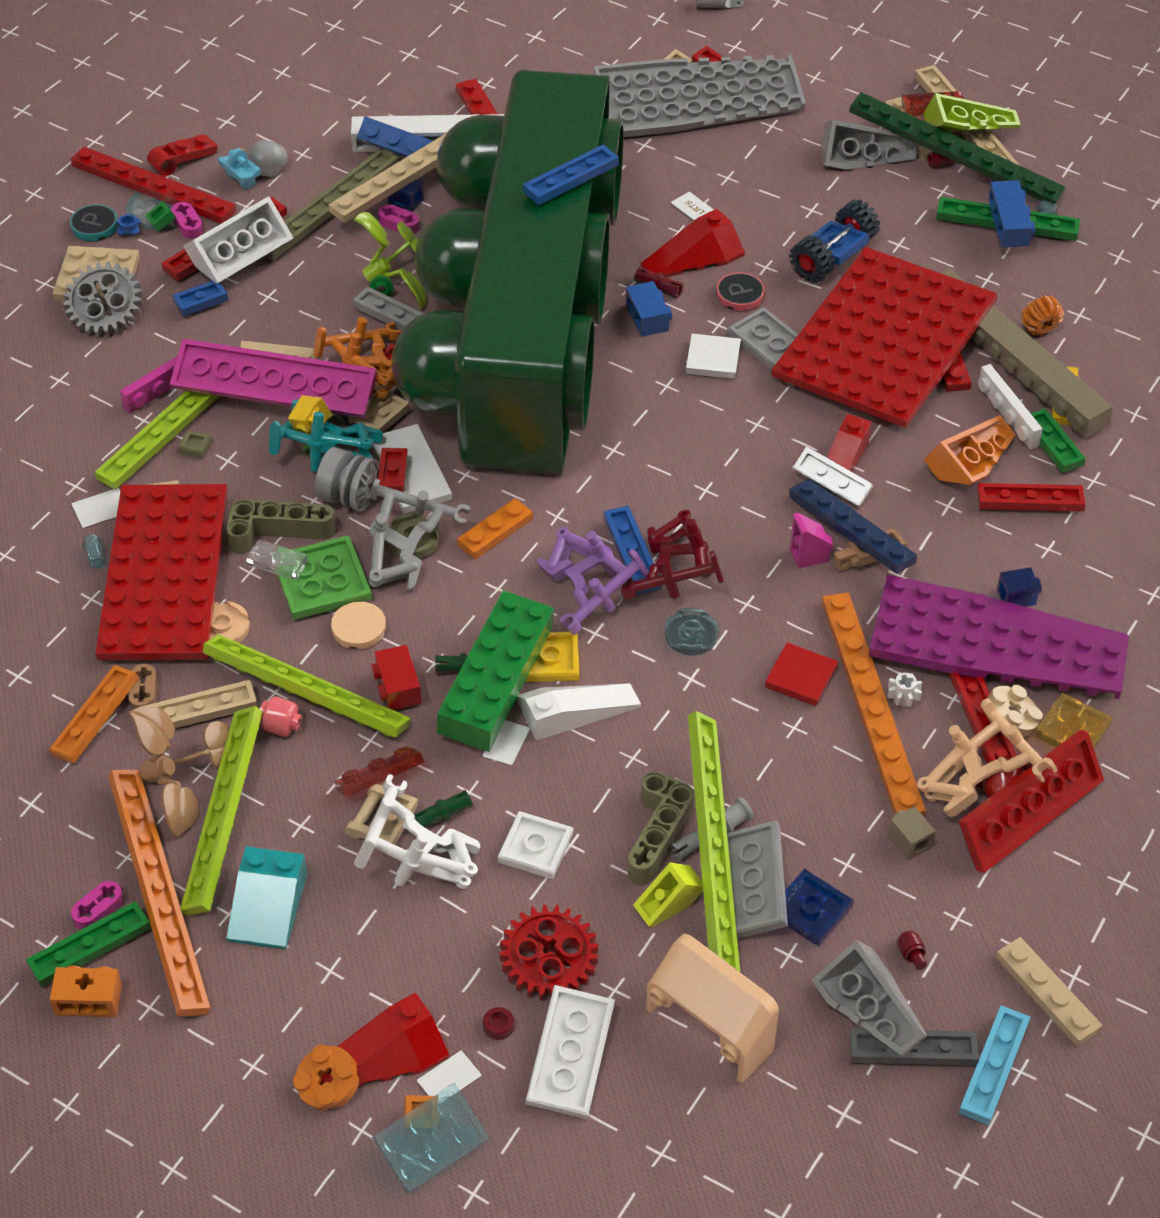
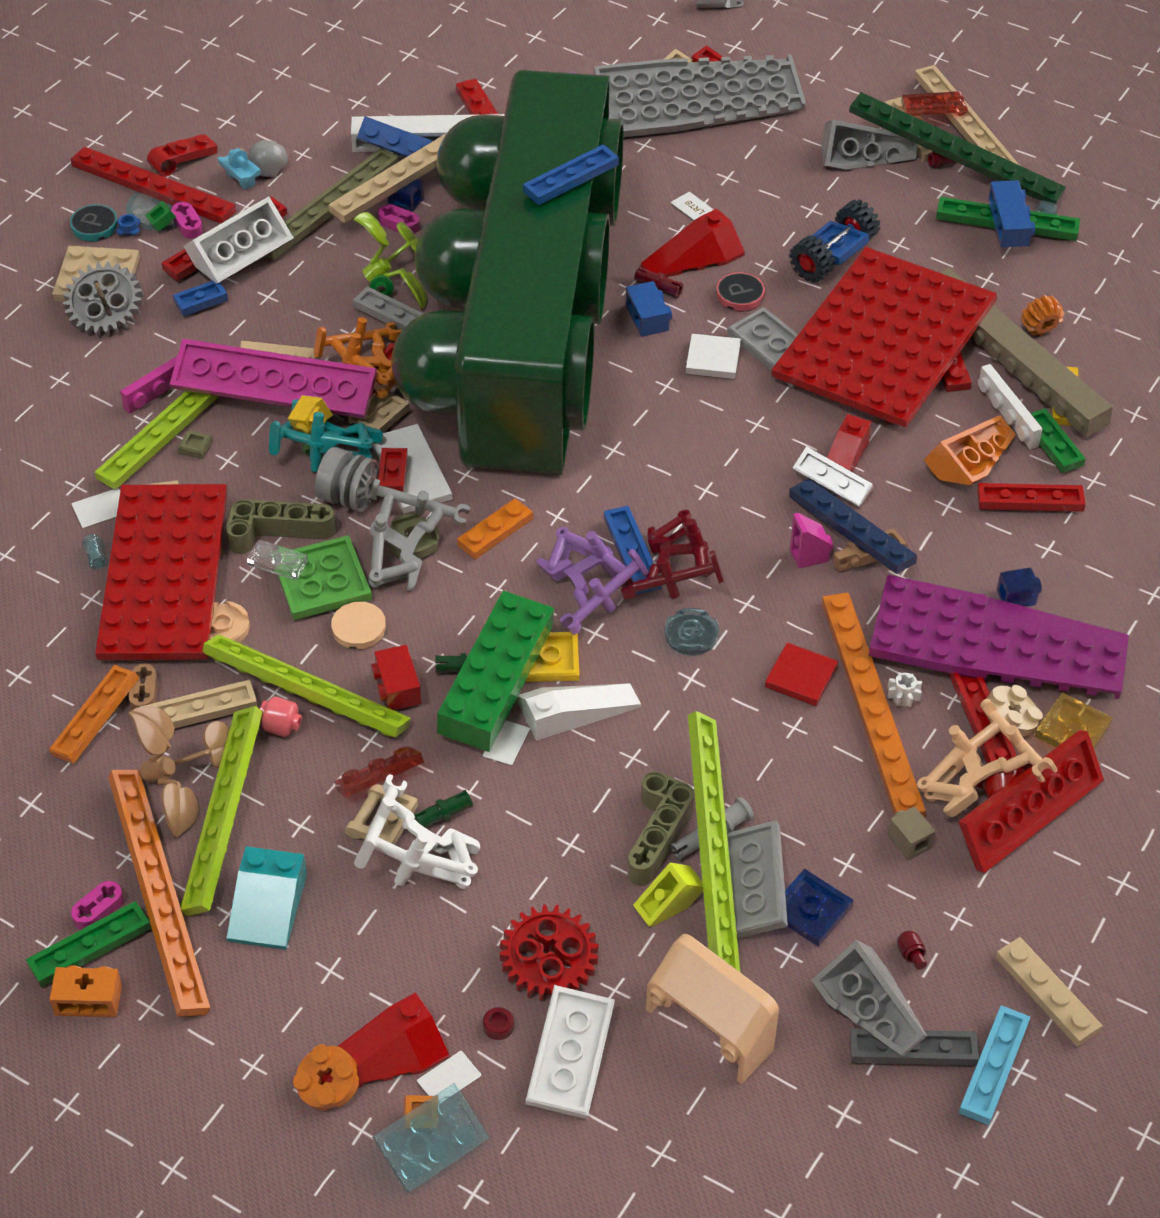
white tile [498,811,574,879] -> none
lime wedge [923,93,1021,133] -> none

